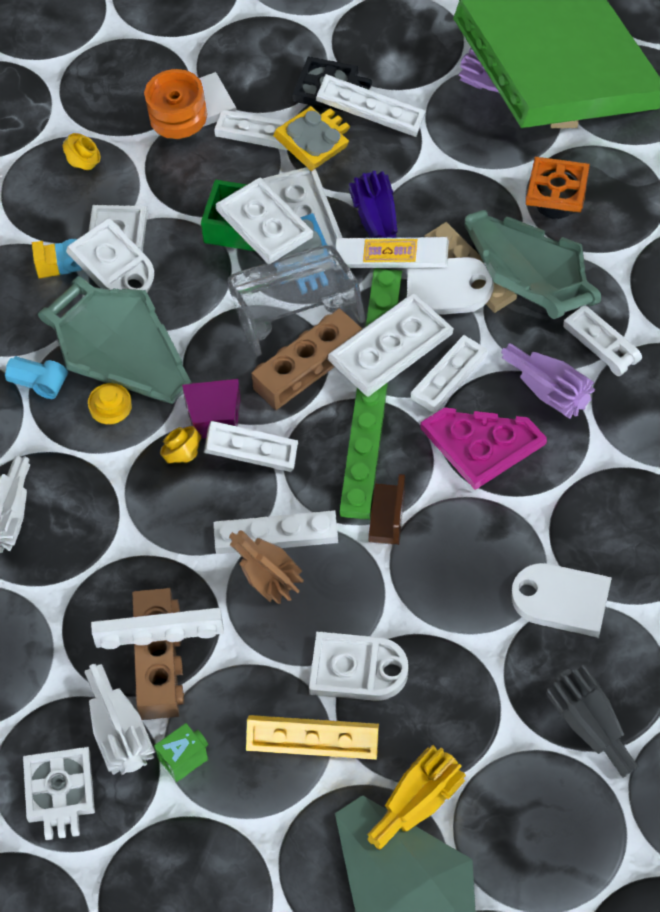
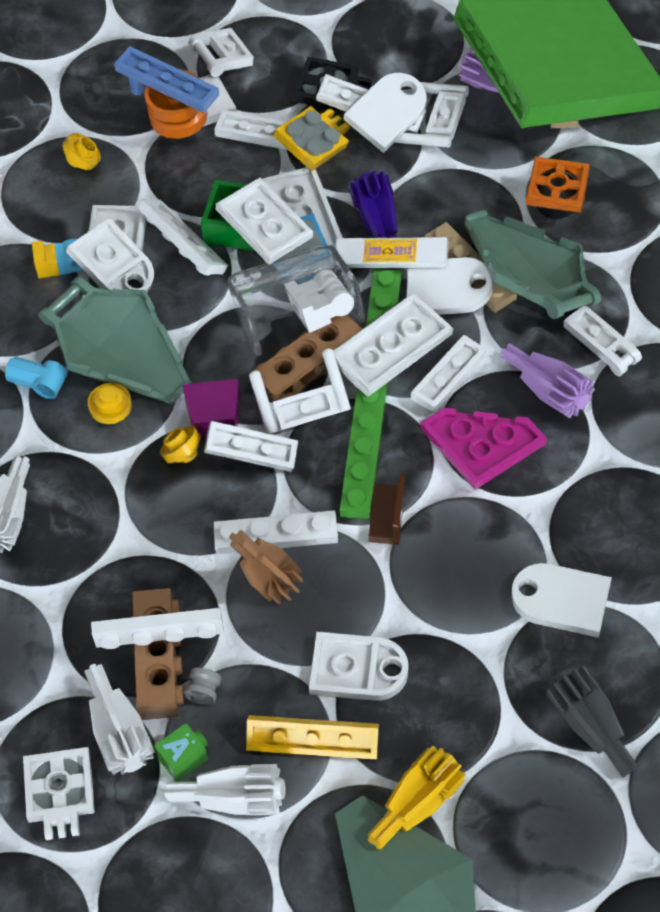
none -> medium blue piece [114,46,219,113]
none -> white plate [138,199,228,276]
none -> white piece [165,764,285,816]
none -> light grey wheel [184,668,222,705]
none -> white plate [188,28,254,77]
none -> white plate [249,348,351,434]
none -> white legs [284,270,354,333]
none -> white tile [343,73,427,153]
none -> white plate [395,82,469,148]

